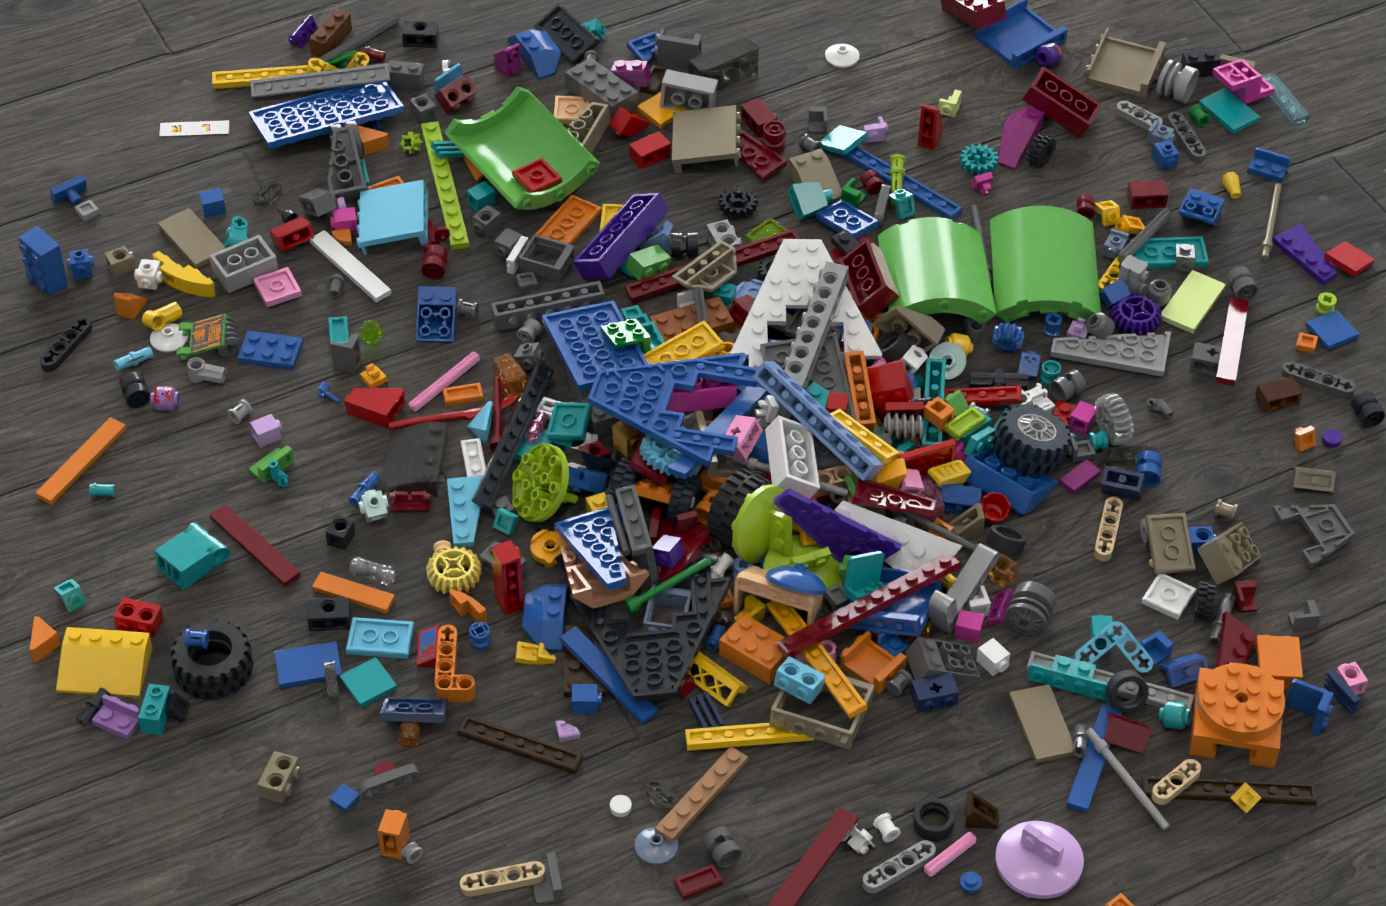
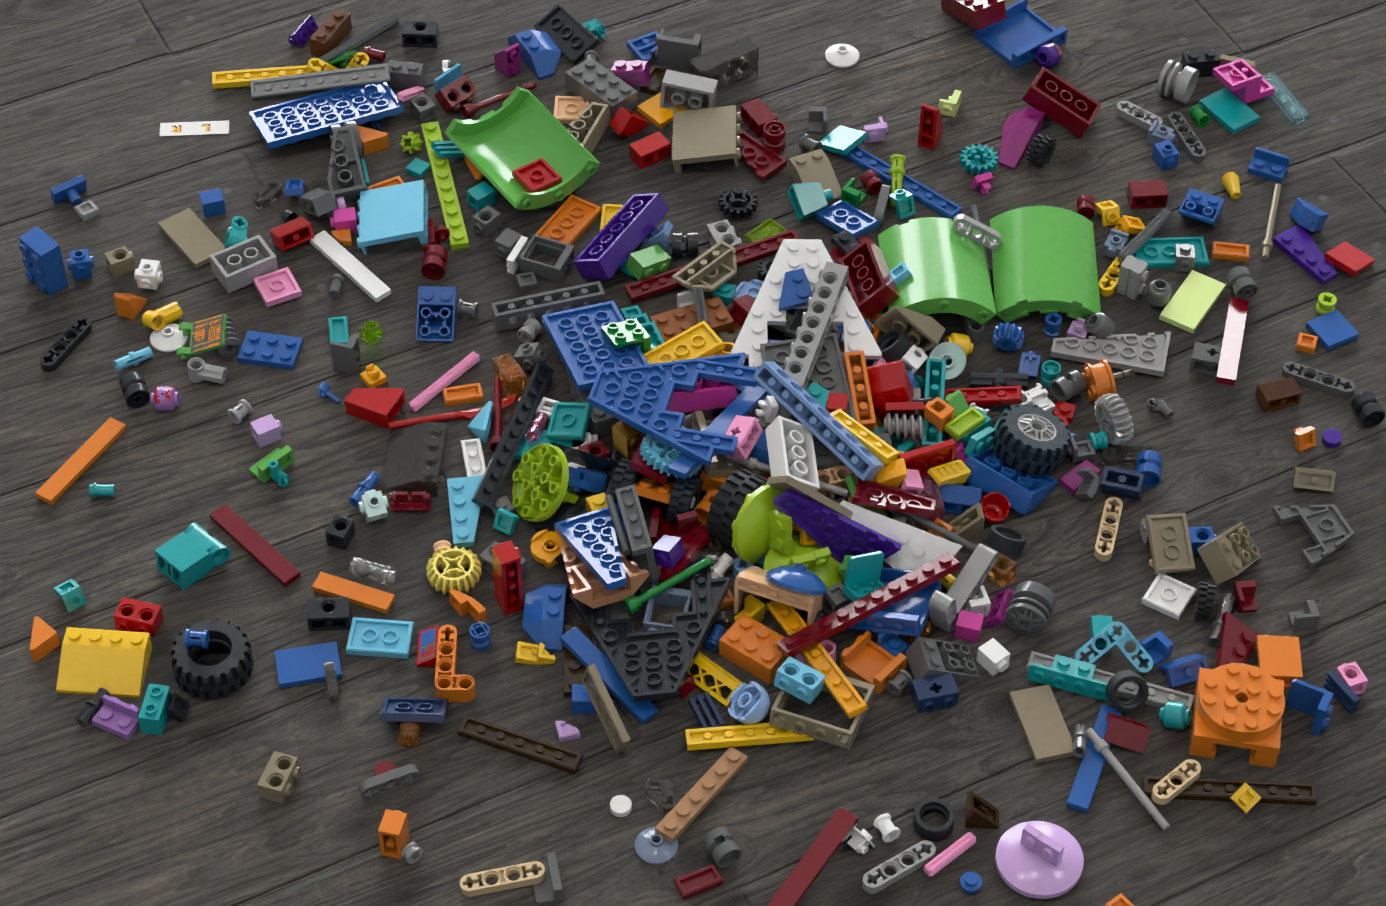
yellow slope [153,251,216,298] -> none
blue tile [329,784,360,813] -> none
teal tile [339,657,397,708] -> none
dark pink brick [1069,401,1096,435] -> none
dark tan panel [1084,28,1166,98] -> none
blue brick [1099,278,1131,309] -> none
dark purple gear [1111,293,1162,336] -> none
dark tan bush [1214,499,1238,521] -> none
none -> blue plate [284,179,305,196]
none -> bright pink axle [397,85,425,102]
none -> teal tile [406,158,431,179]
none -> dark red piece [461,81,537,118]
none -> dark tan tile [581,664,631,754]
none -> light blue cylinder [728,681,770,724]
none -> dark tan tile [766,476,853,519]
none -> blue wing [778,268,813,312]
none -> medium azure tile [890,262,912,285]
none -> light grey beam [953,214,1001,249]
none -> dark grey bracket [1075,467,1102,499]
none -> orange wheel [1081,358,1134,404]
none -> orange tile [1211,241,1250,262]
none -> blue slope [1289,197,1329,232]

